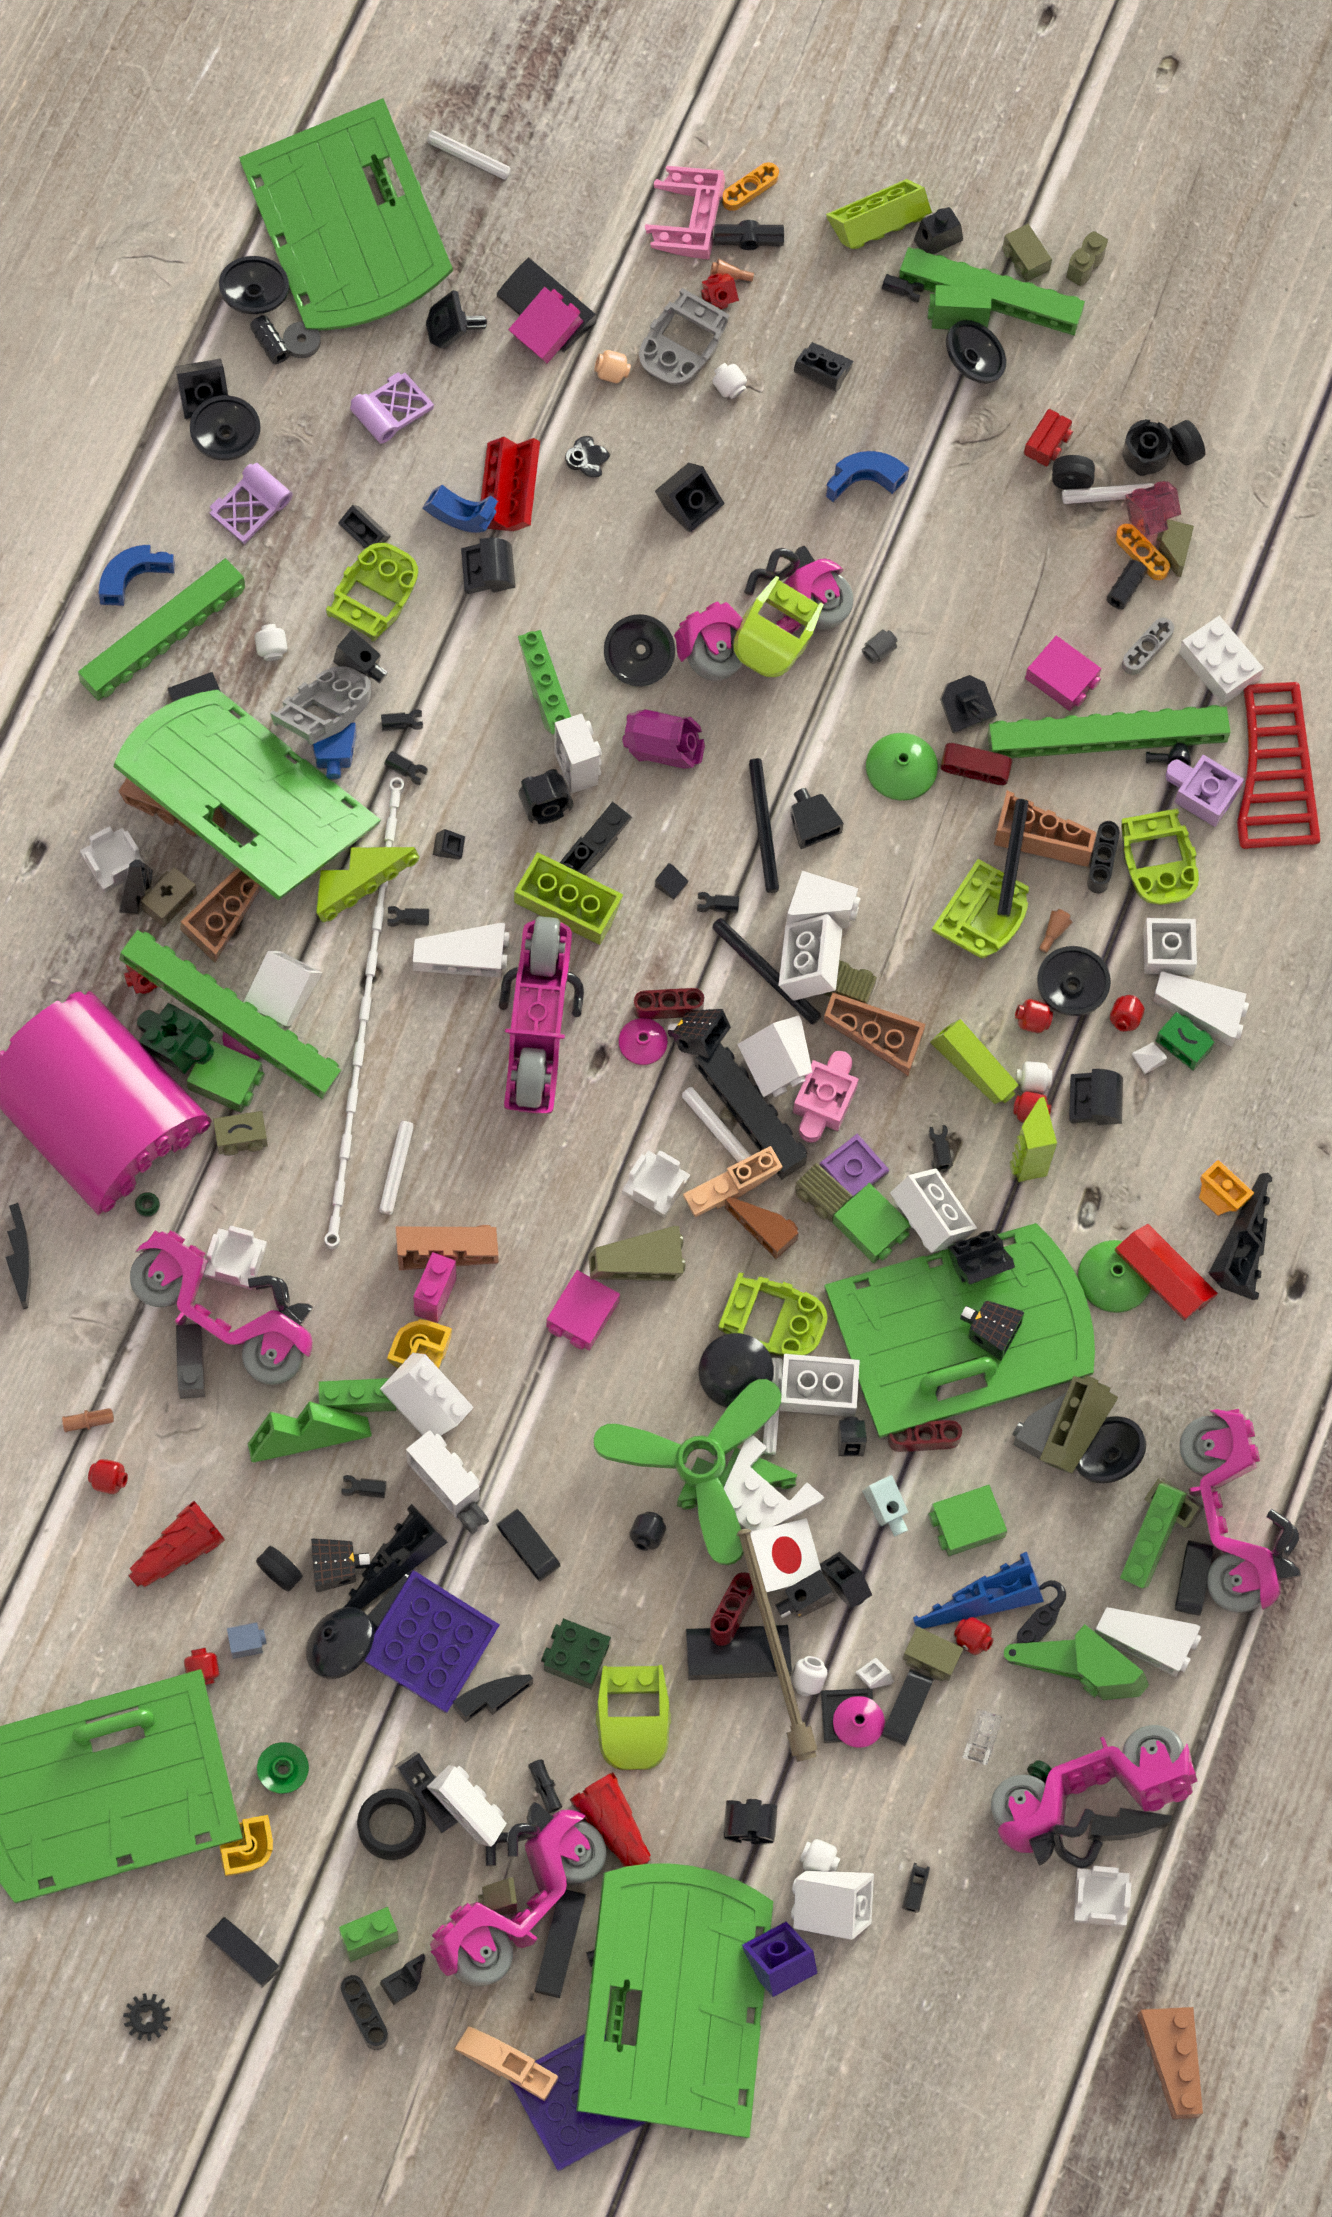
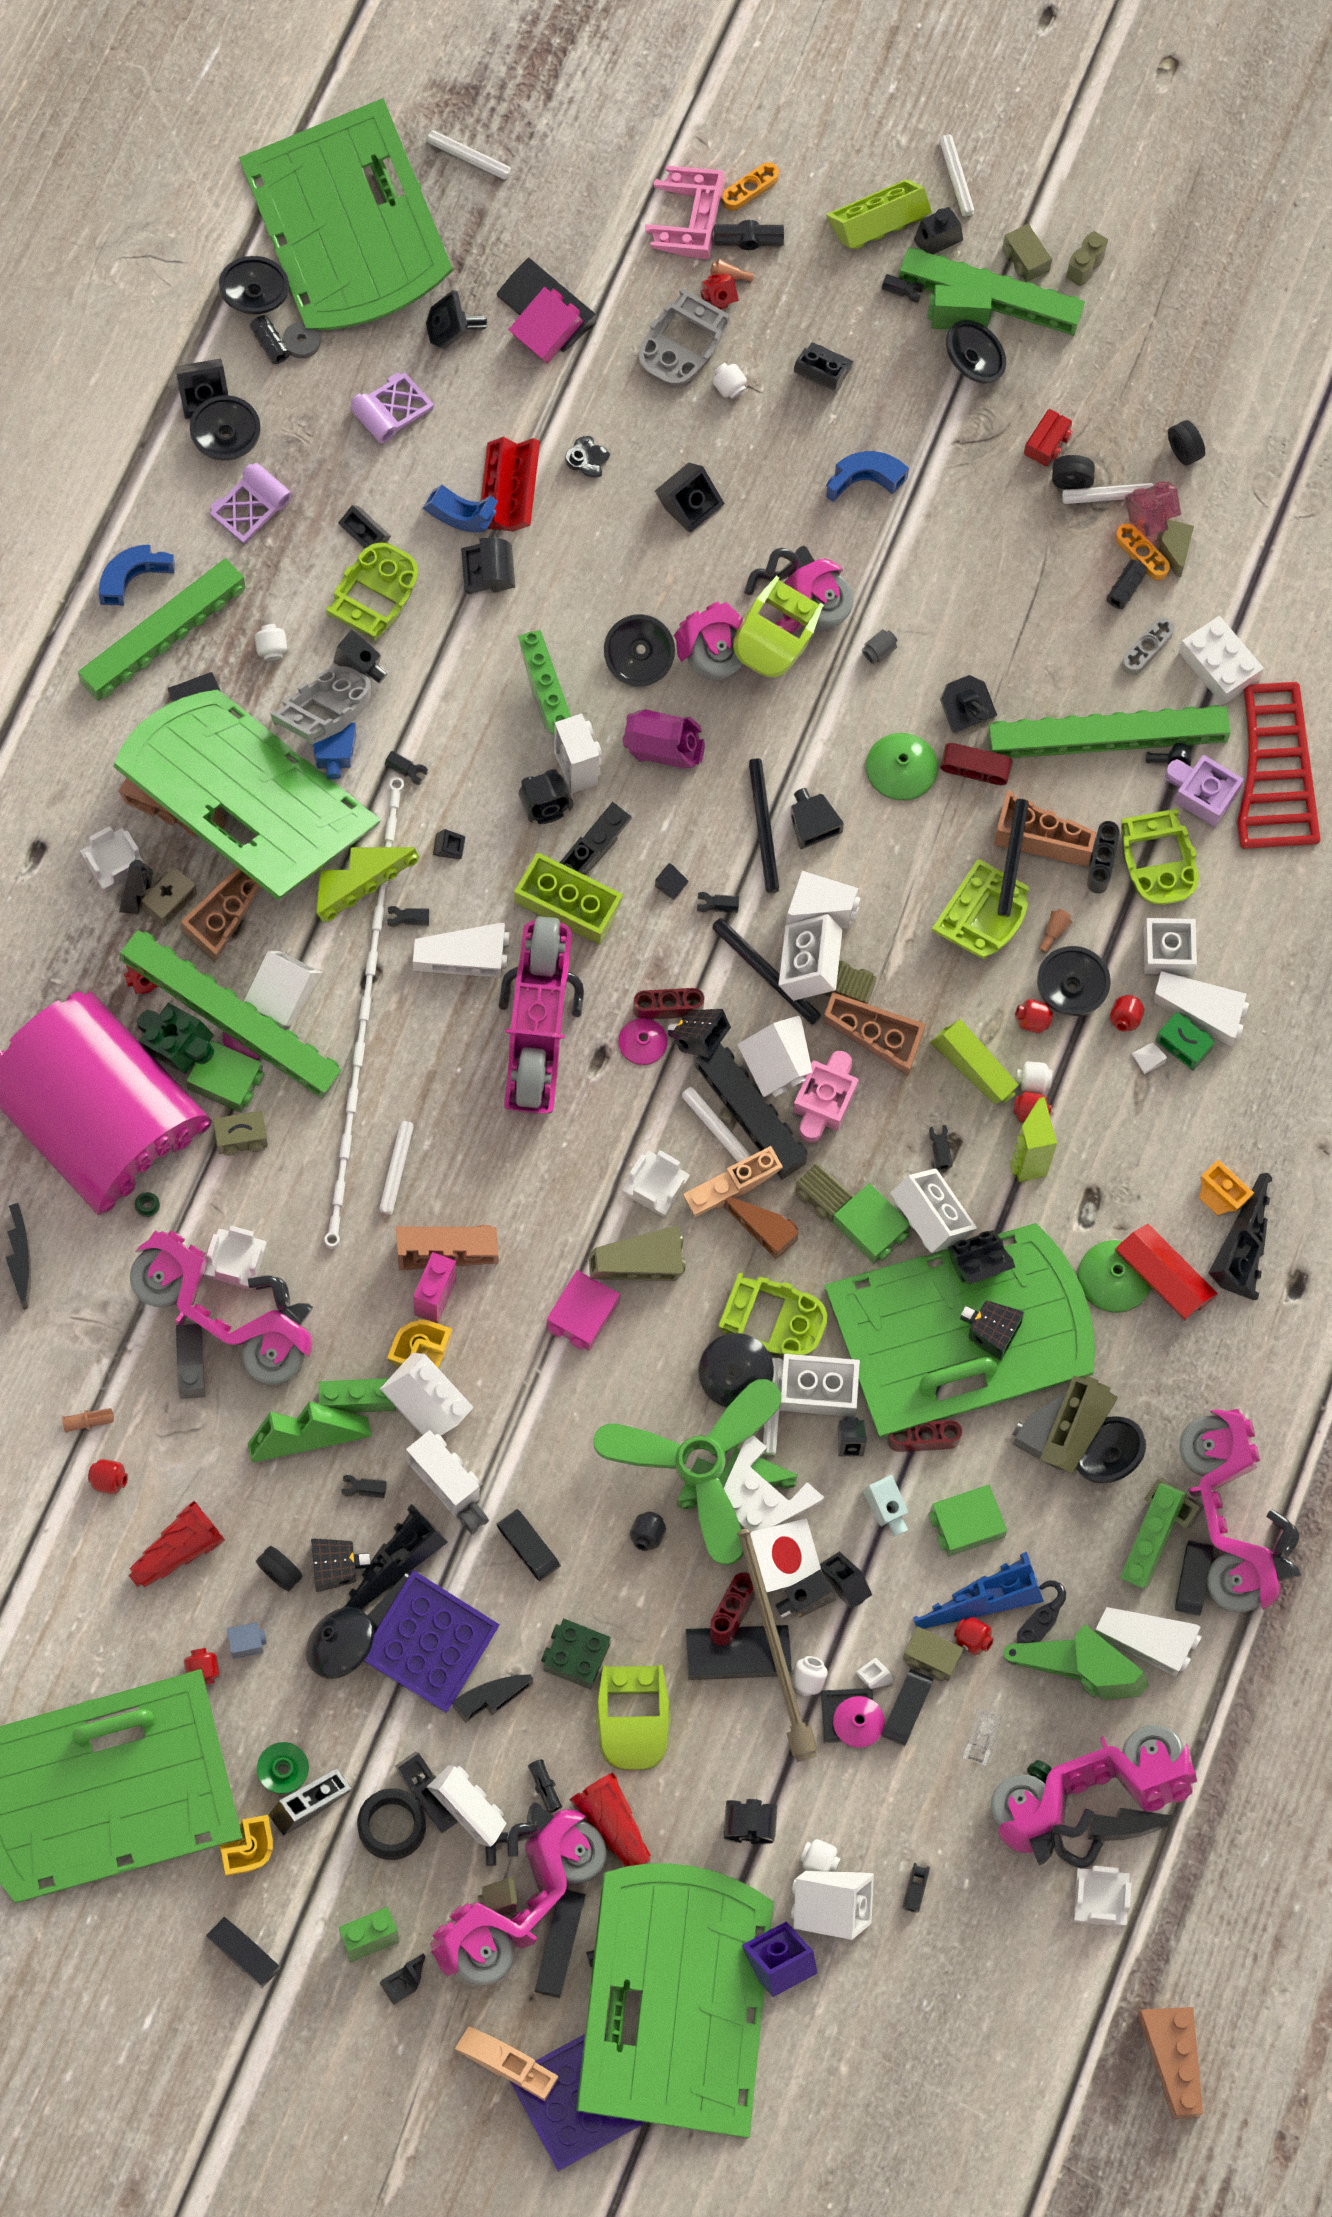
black gear [123,1993,171,2041] -> none
black beam [341,1975,388,2050] -> none
black bar [381,709,423,731] -> none
light nougat head [594,350,630,384] -> none
medium lavender tile [819,1134,889,1198] -> none
dark pink brick [1025,635,1102,711] -> none
black brick [1069,1069,1123,1125] -> none
black brick [1123,419,1173,476] -> none
none -> black slope [269,1768,352,1836]
none -> white axle [940,134,974,217]

